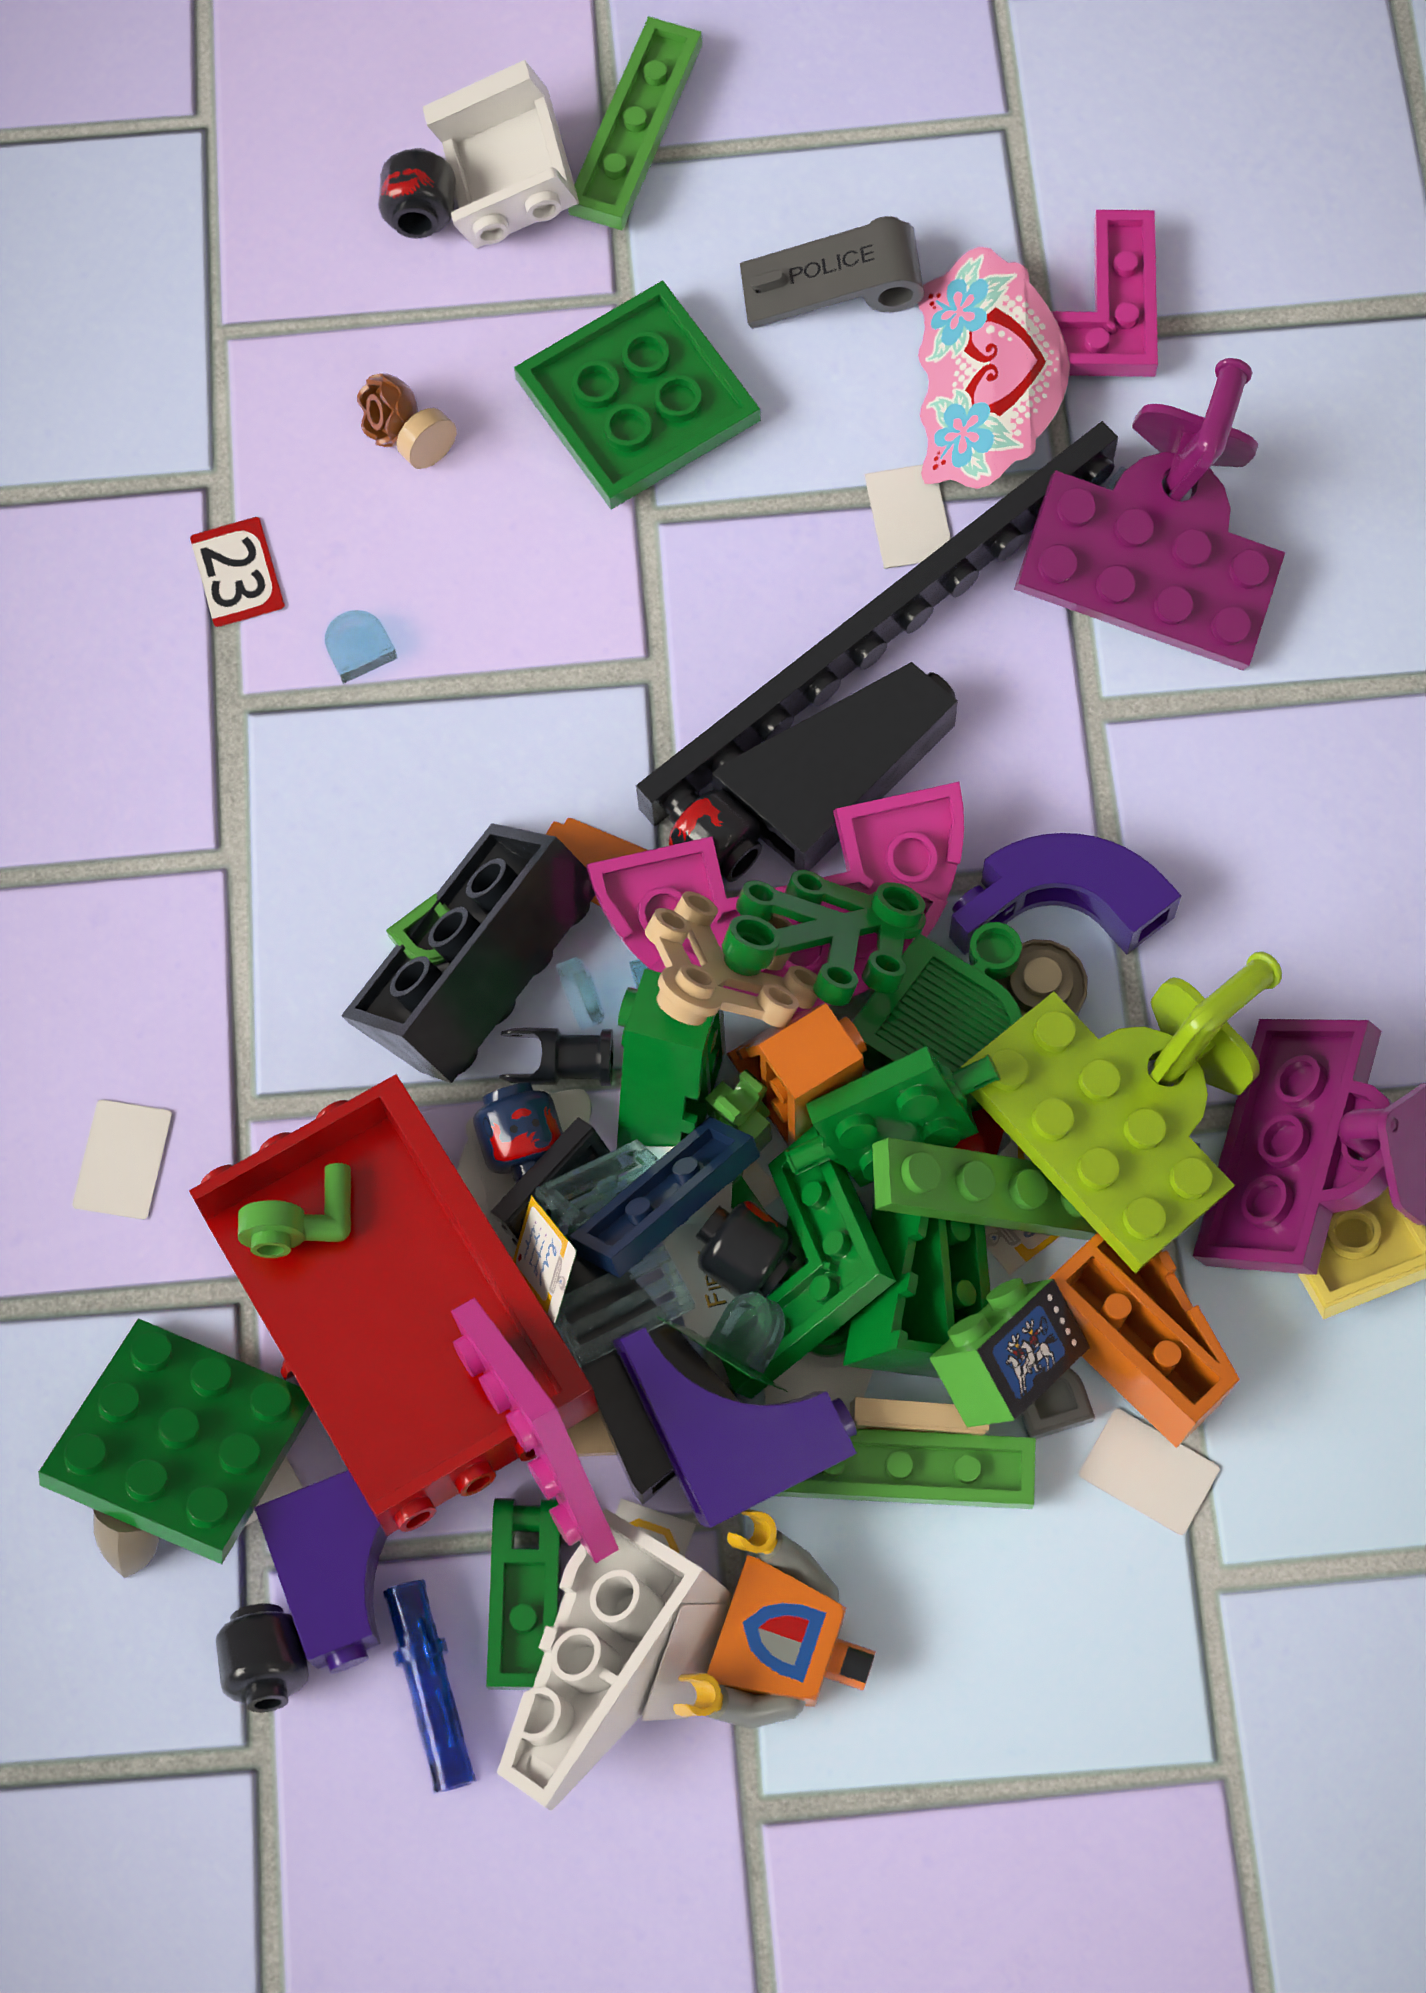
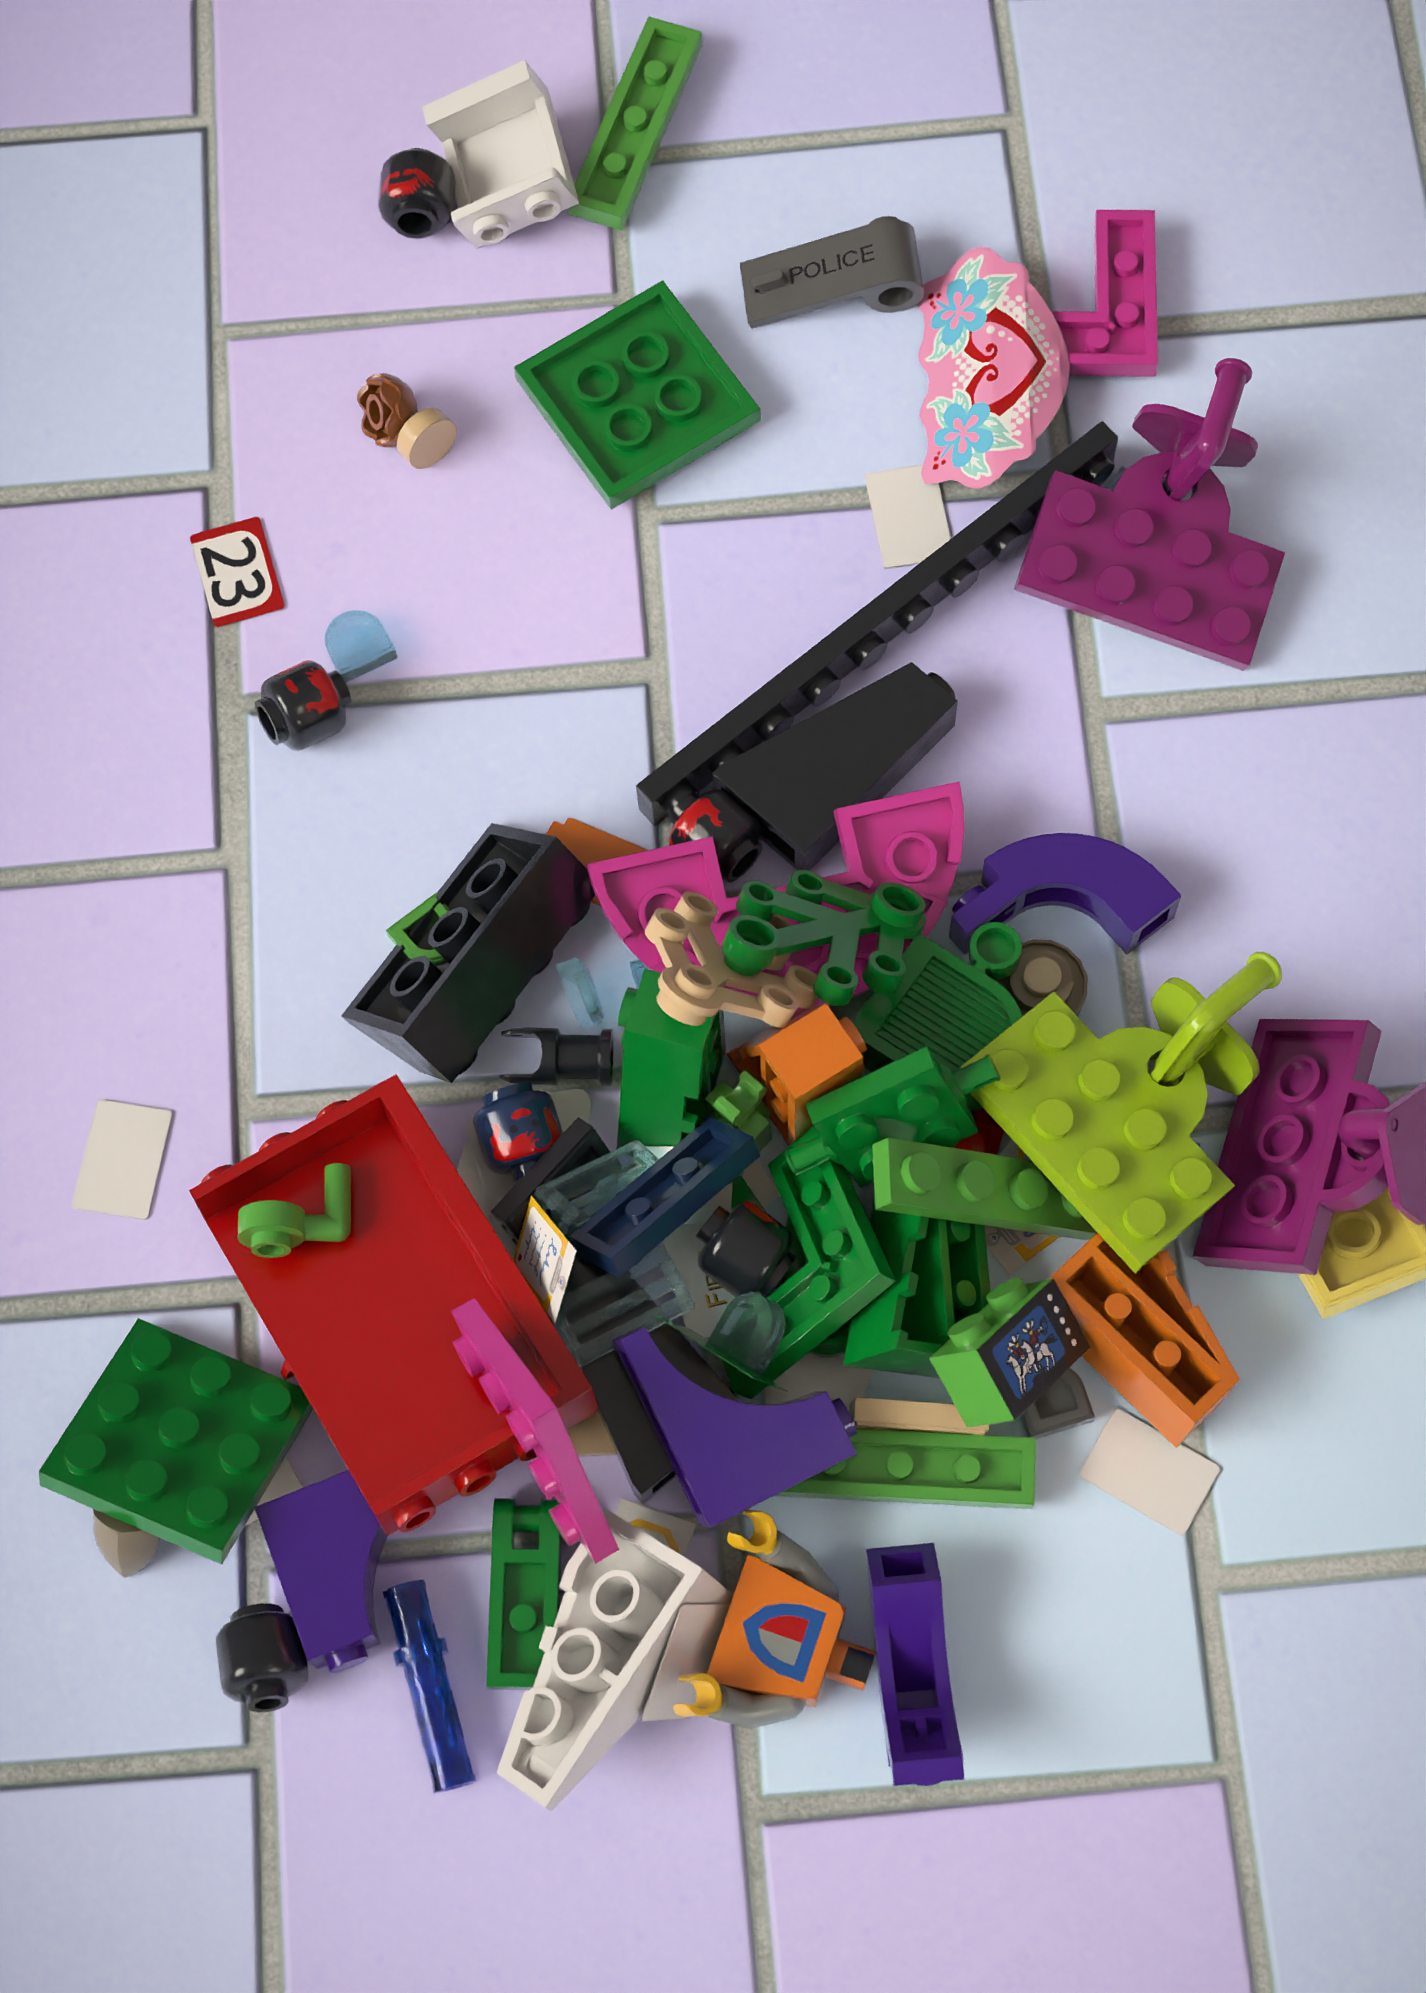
none -> black head [255,660,352,751]
none -> dark purple arch [866,1543,965,1786]

